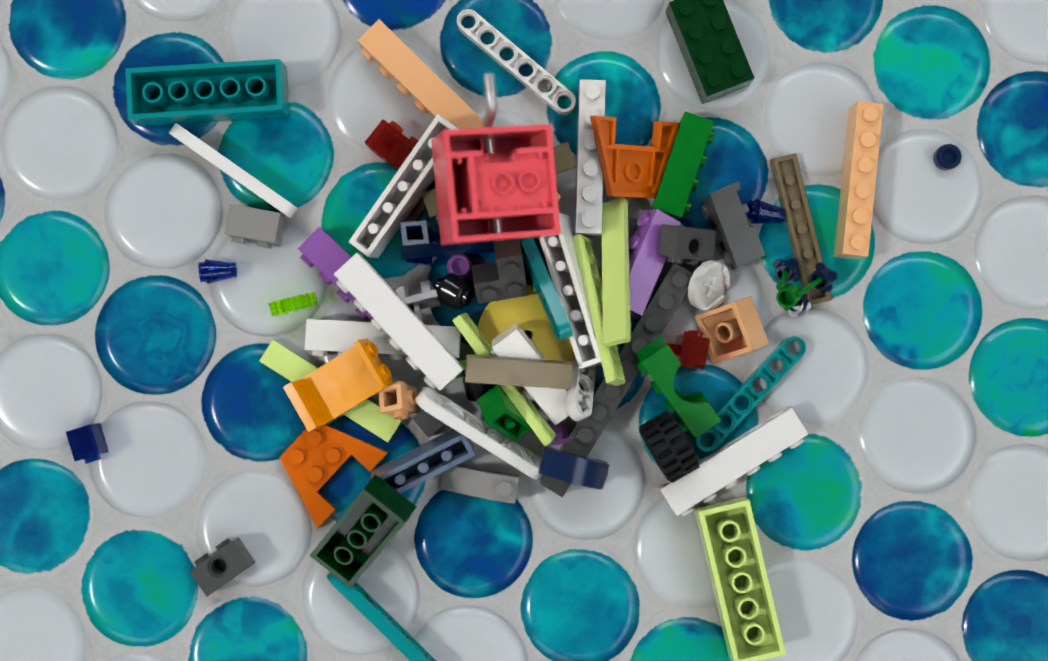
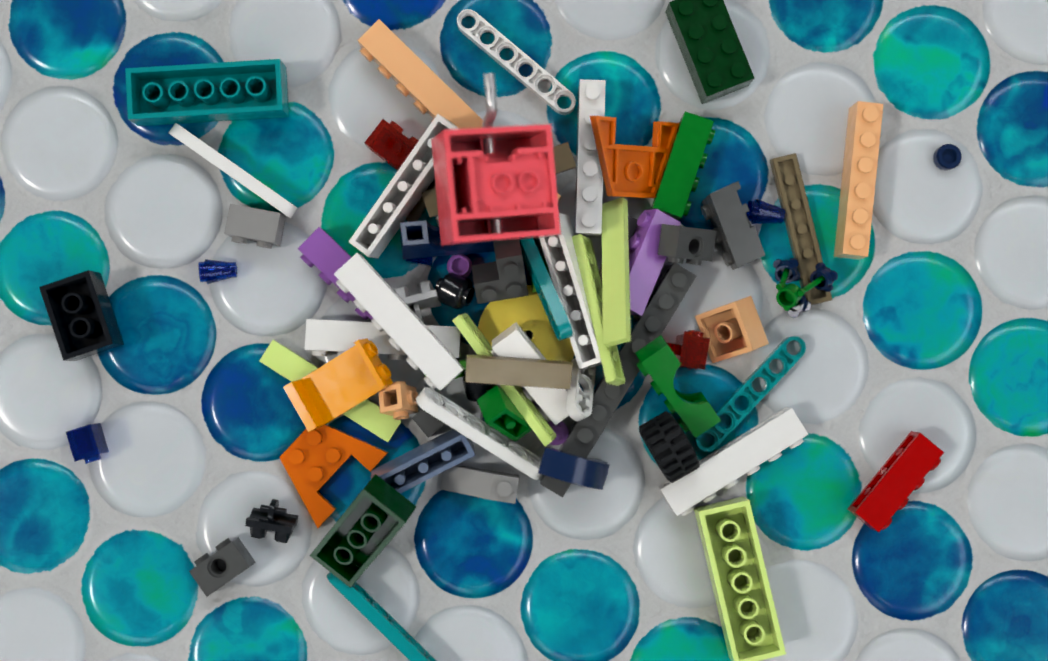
clear neon green beam [269,292,319,316] -> none
white tile [688,260,730,311] -> none
none -> black brick [39,270,124,361]
none -> black hips [245,499,299,543]
none -> red brick [848,431,944,532]

